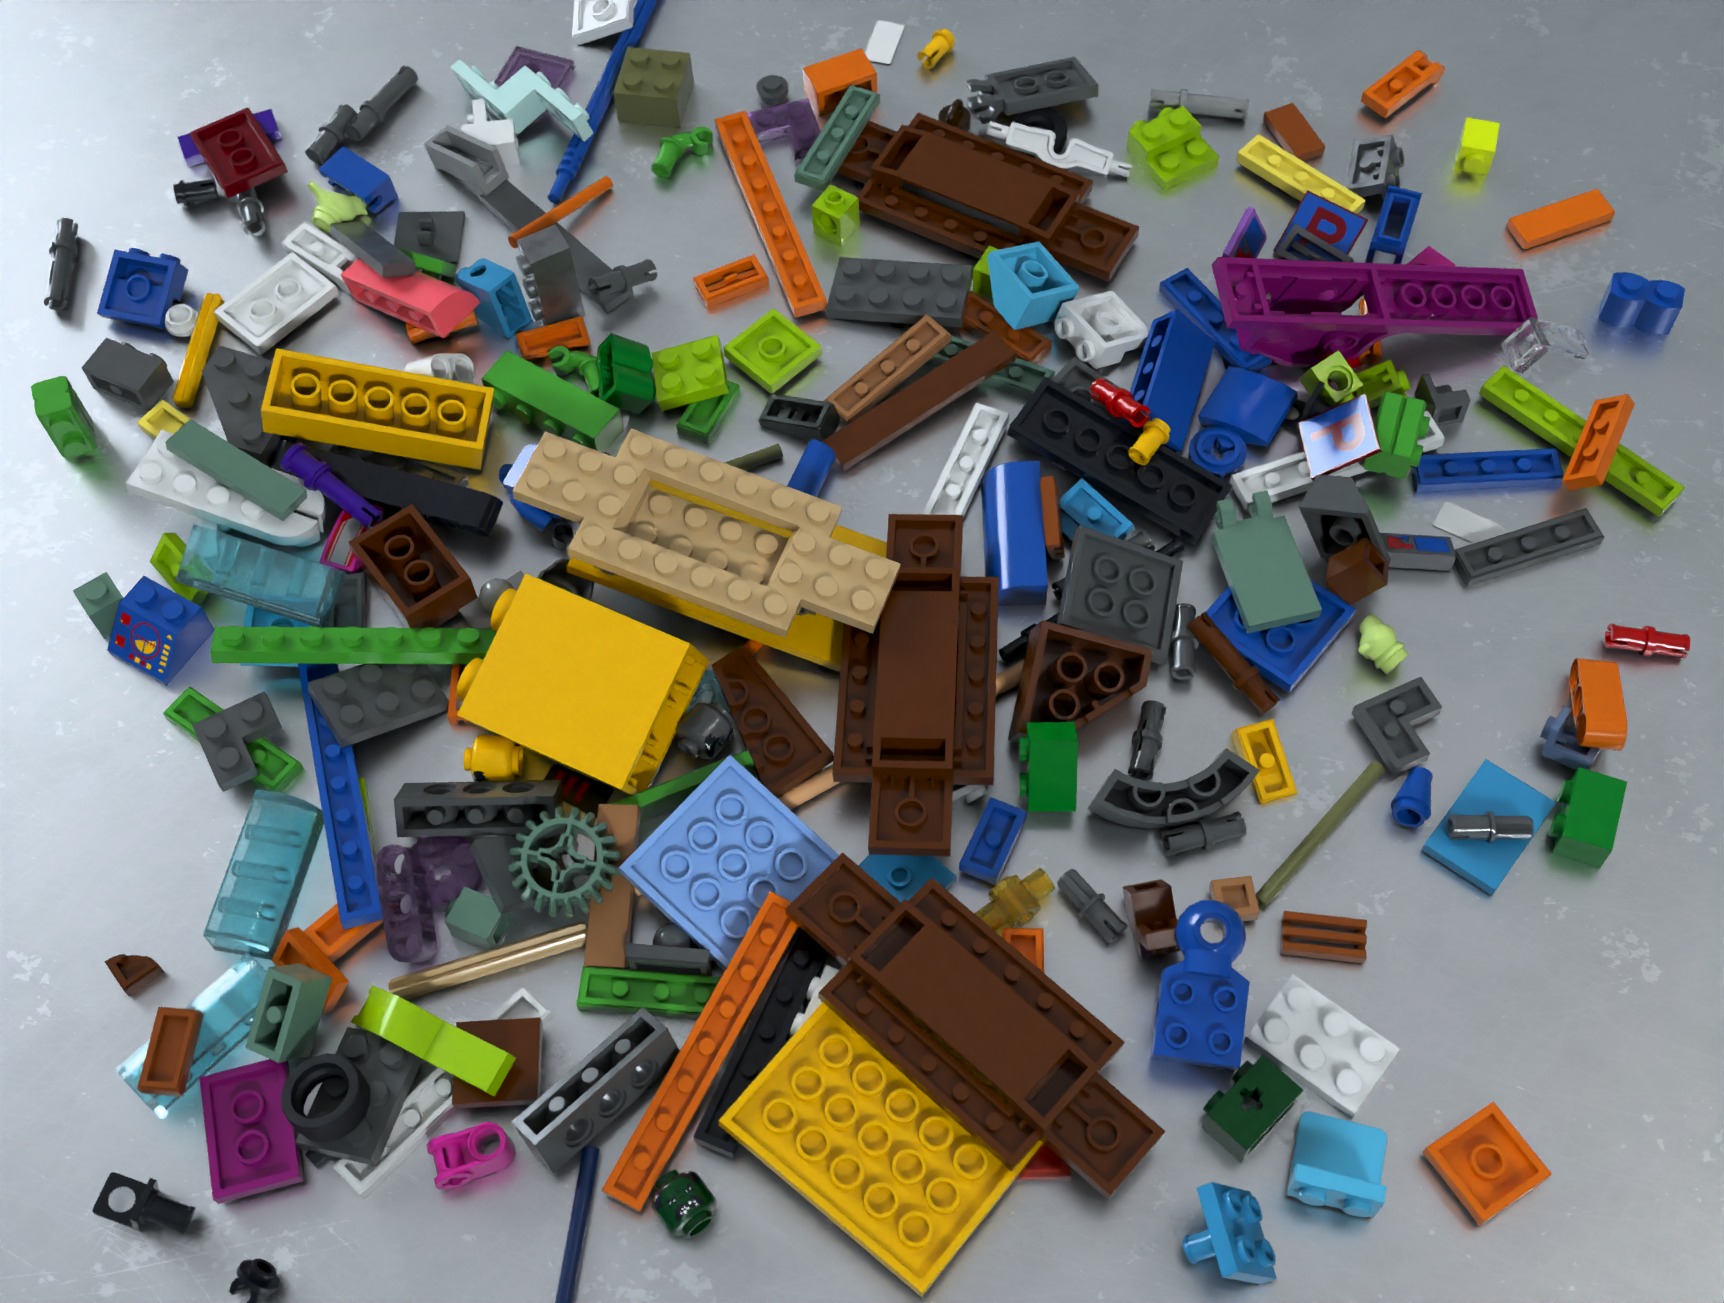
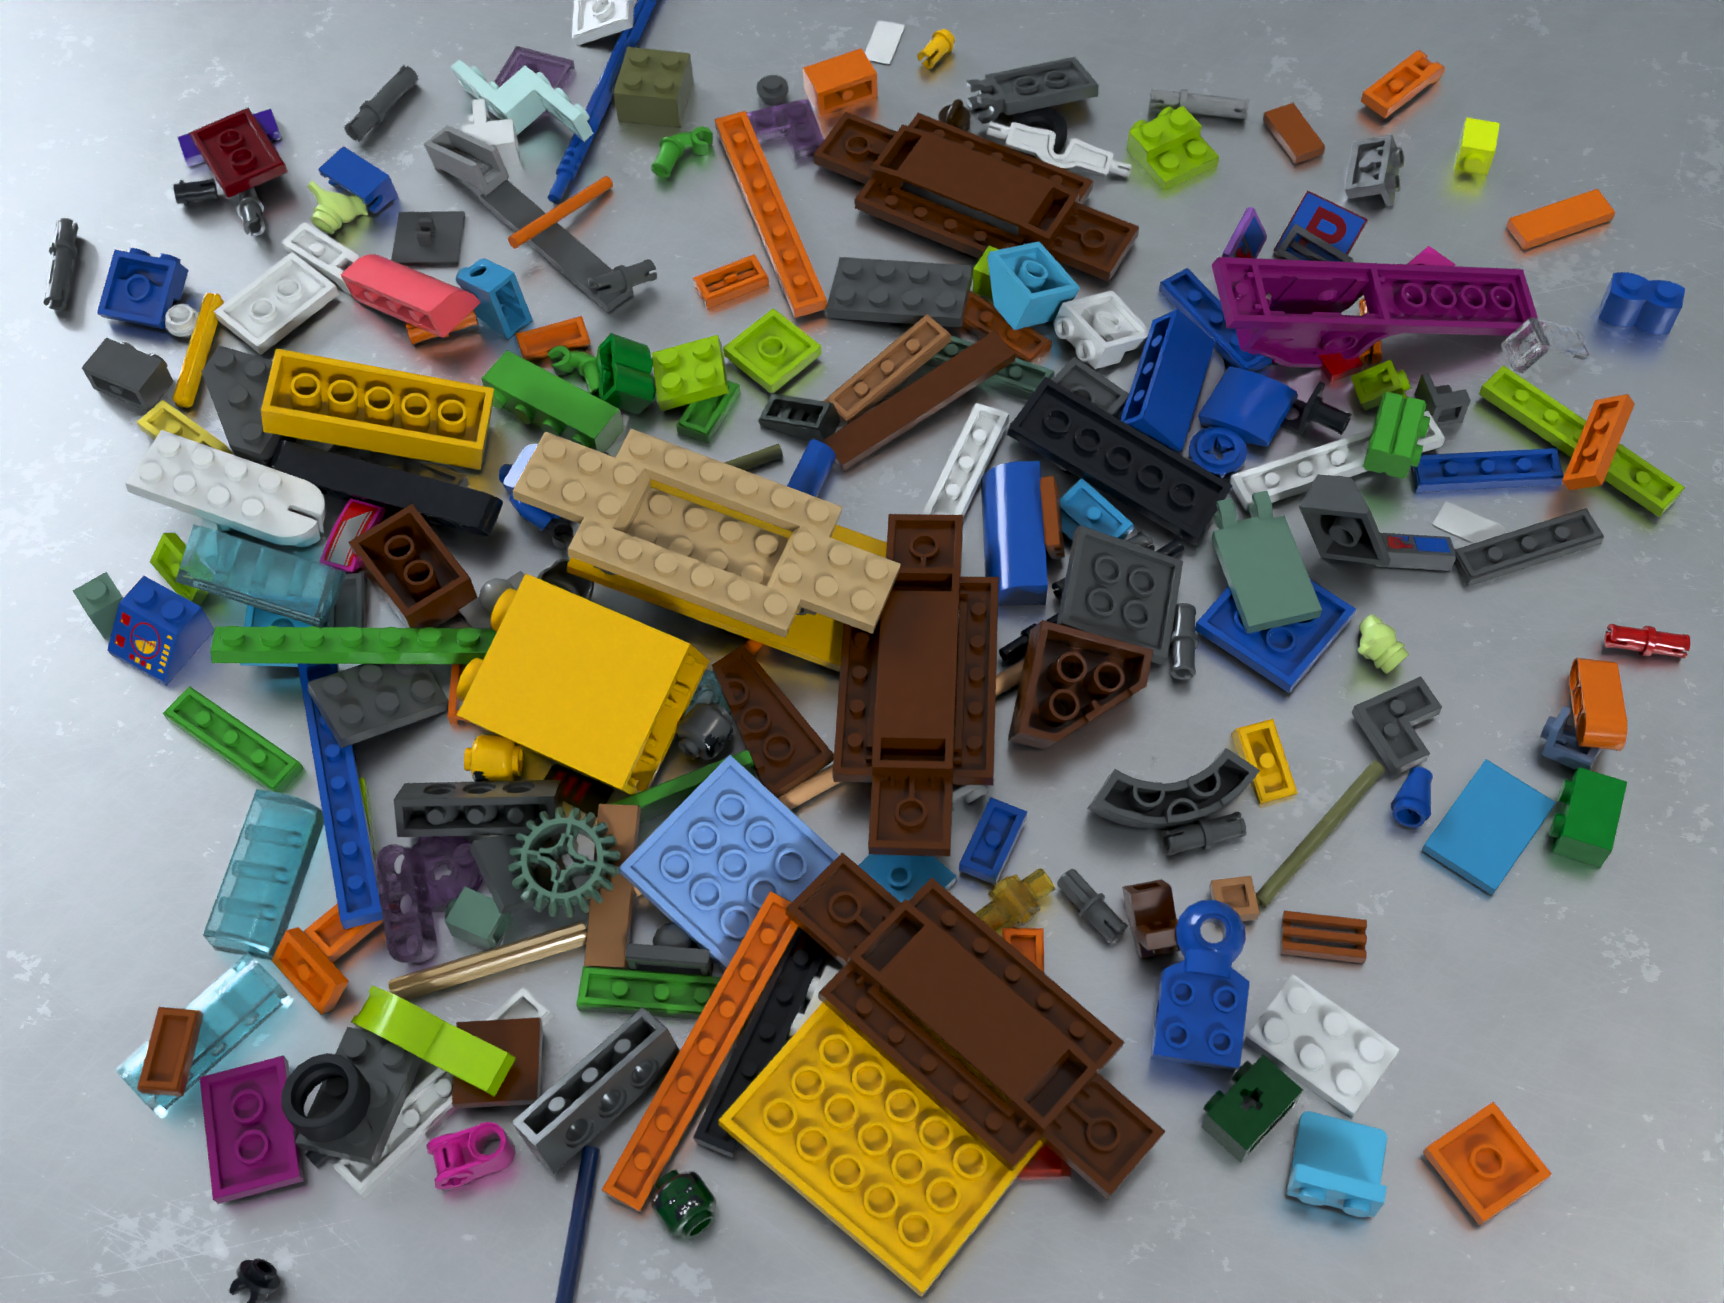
bright green brick [31,375,97,458] -> none
black bracket [93,1172,196,1234] -> none
reddish brown tile [105,954,165,996] -> none
sand green tile [165,419,308,521] -> none
dark grey plate [192,691,282,792] -> none
sand green brick [245,963,333,1063] -> none
dark purple pin [280,443,383,530] -> none
dark grey pin [305,104,357,165] -> none
dark grey tile [330,221,415,278] -> none
bright green plate [396,247,458,280] -> none
white beam [404,353,476,384] -> none
flat silver brick [516,224,585,326] -> none
sand green tile [794,85,880,191] -> none
lime brick [812,184,860,246] -> none
green brick [1019,722,1078,812] -> none
red pin [1090,378,1150,427] -> none
yellow pin [1128,418,1171,466] -> none
dark grey pin [1128,700,1167,780] -> none
dark azure plate [1183,1182,1277,1284] -> none
reddish brown pin [1187,612,1281,716] -> none
light yellow plate [1236,134,1366,214] -> none
piece [1298,393,1382,481] -> none
lime brick [1299,350,1363,407] -> none
reddish brown brick [1326,537,1389,606] -> none
blue window [1365,185,1422,264] -> none
dark grey axle [1448,811,1534,843] -> none

